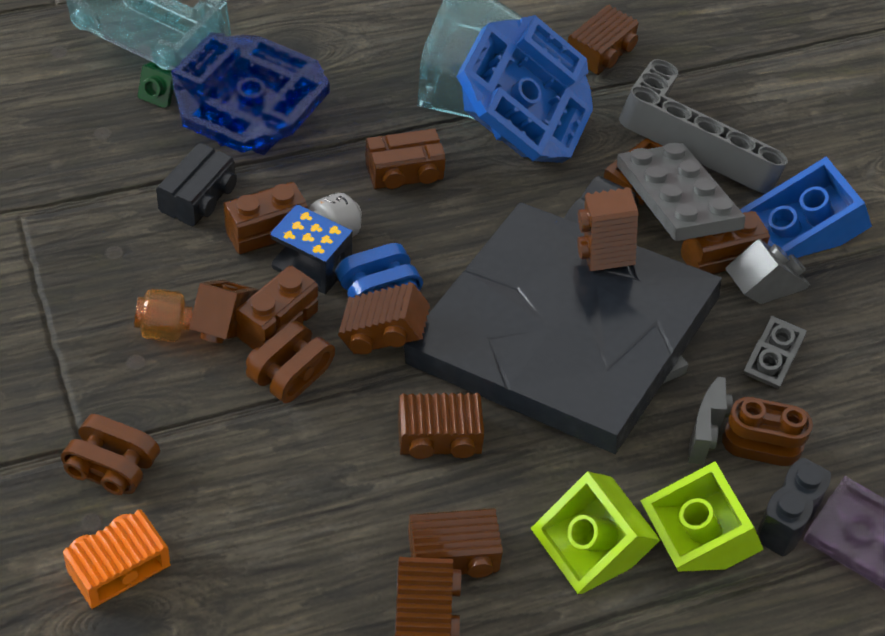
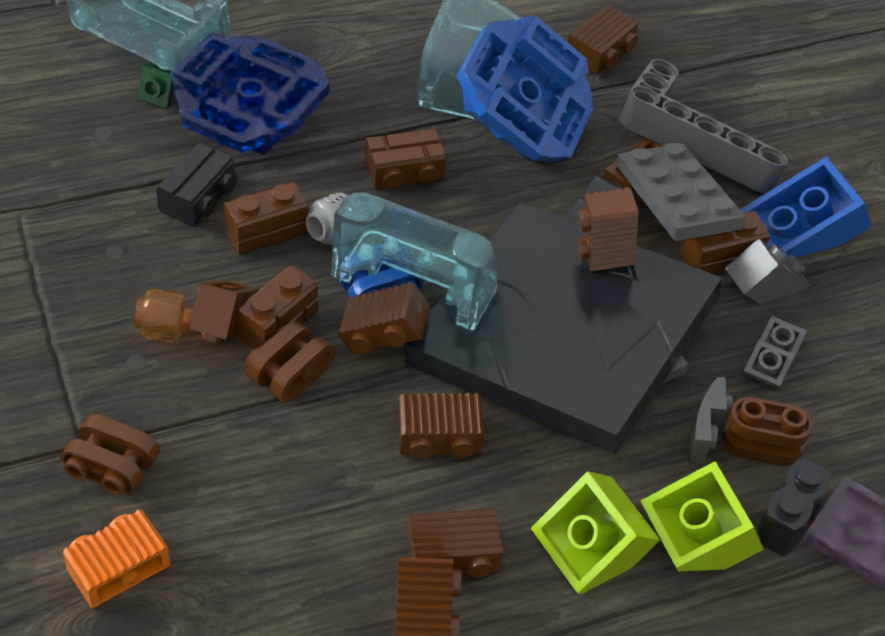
piece [271,205,353,295] -> none
none -> clear light blue windscreen [331,192,499,331]

